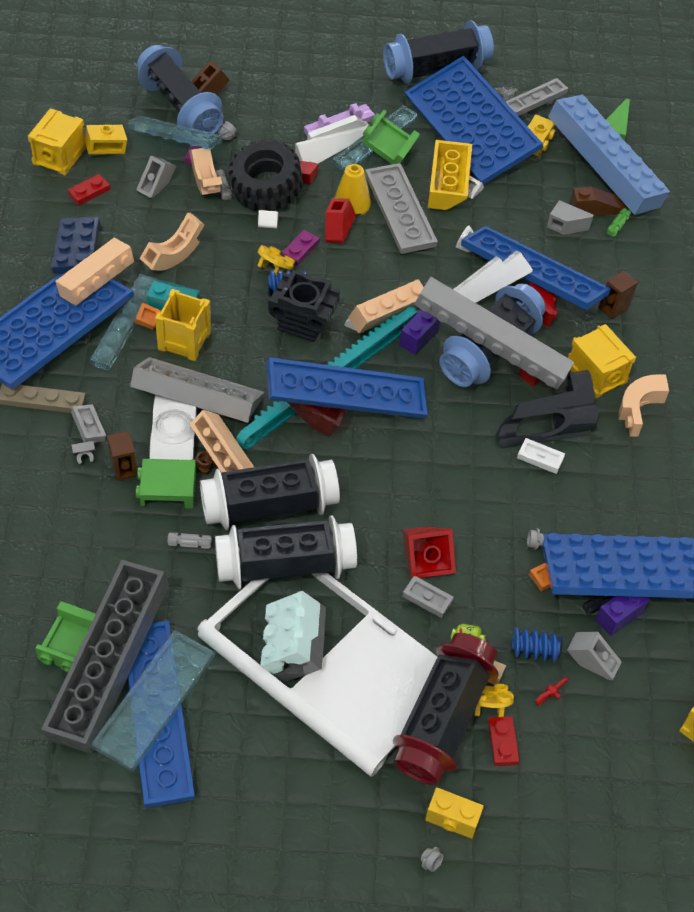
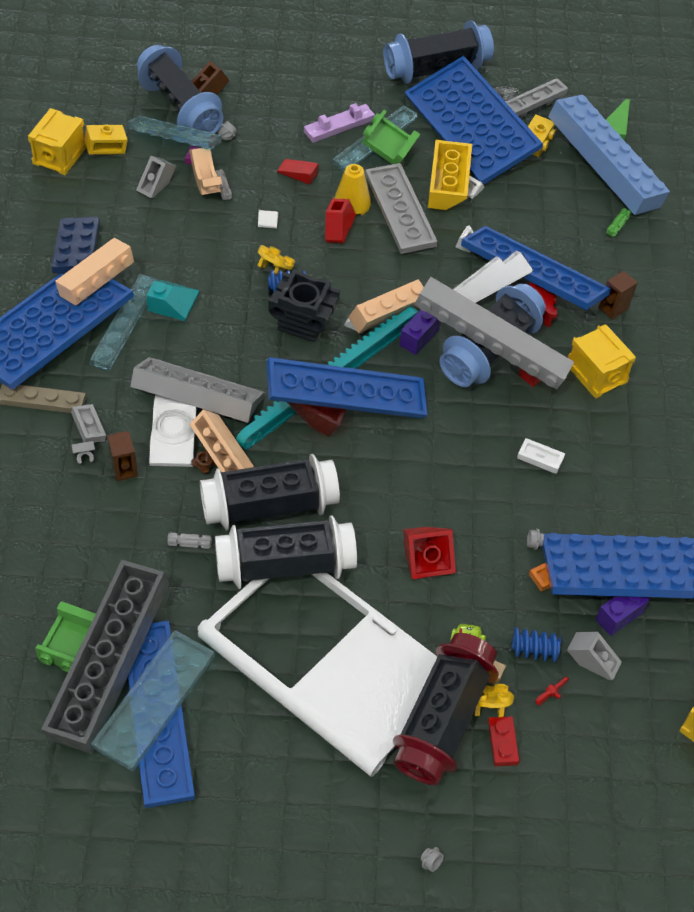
red plate [68,174,110,206] -> none
orange plate [134,303,161,330] -> none
bright green panel [136,459,196,508] -> none
light nougat arch [140,213,204,271] -> none
yellow container [155,289,211,362] -> none
black tyre [229,140,303,211] -> none
light aqua piece [260,591,326,682] -> none
magenta plate [282,230,319,266] -> none
white wedge [295,115,369,164] -> none
light grey plate [402,576,454,618] -> none
yellow brick [425,787,484,839] -> none
black panel [496,370,598,448] -> none
light grey slope [547,200,593,235] -> none
reddish brown slope [569,187,628,216] -> none
black axle [582,596,615,615] -> none
light nougat arch [618,375,669,437] -> none

